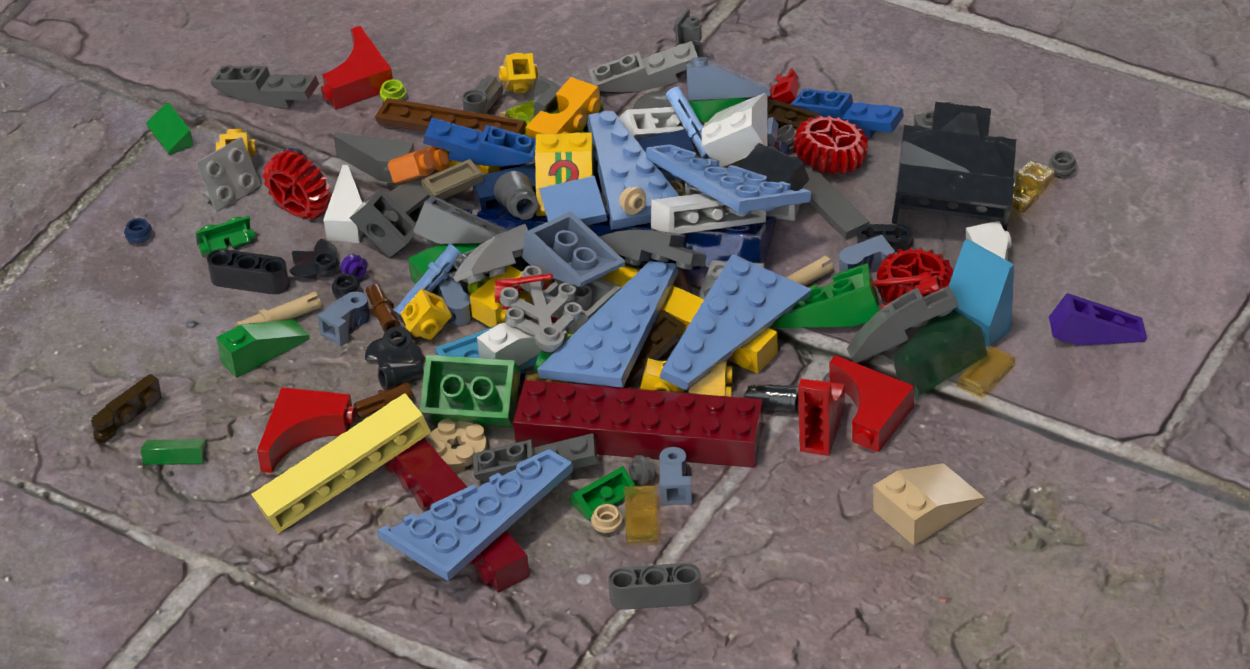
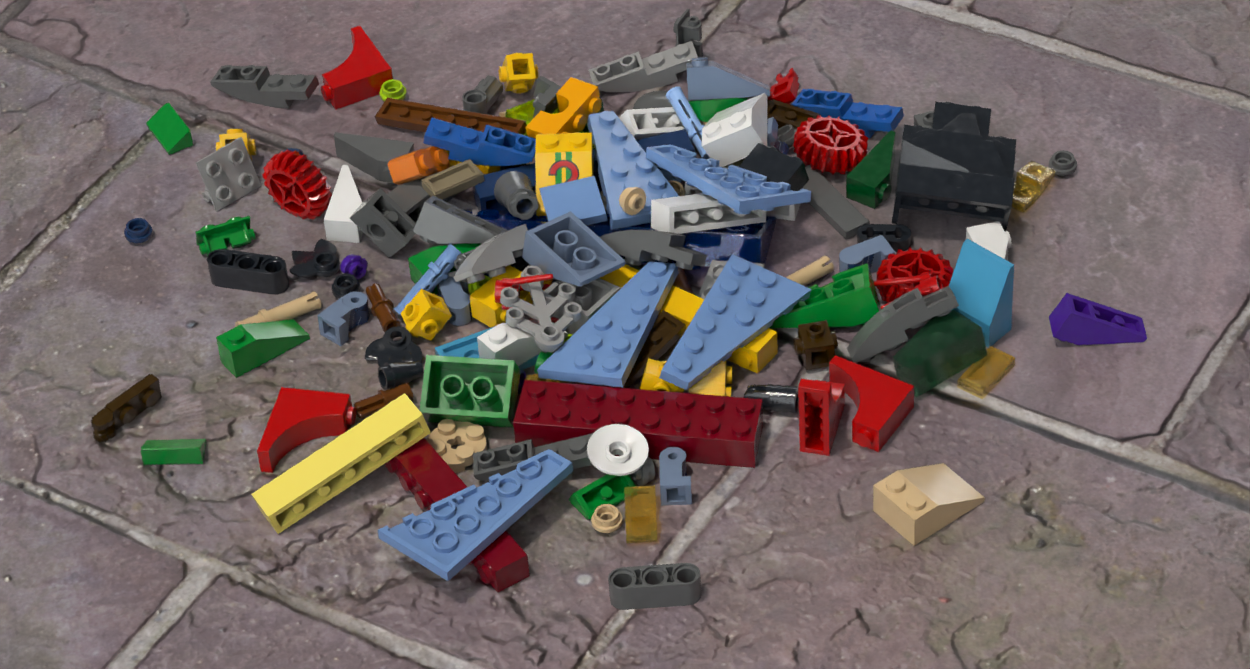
none -> white dish [587,424,649,476]
none -> dark brown brick [793,320,838,370]
none -> dark green slope [846,130,895,209]

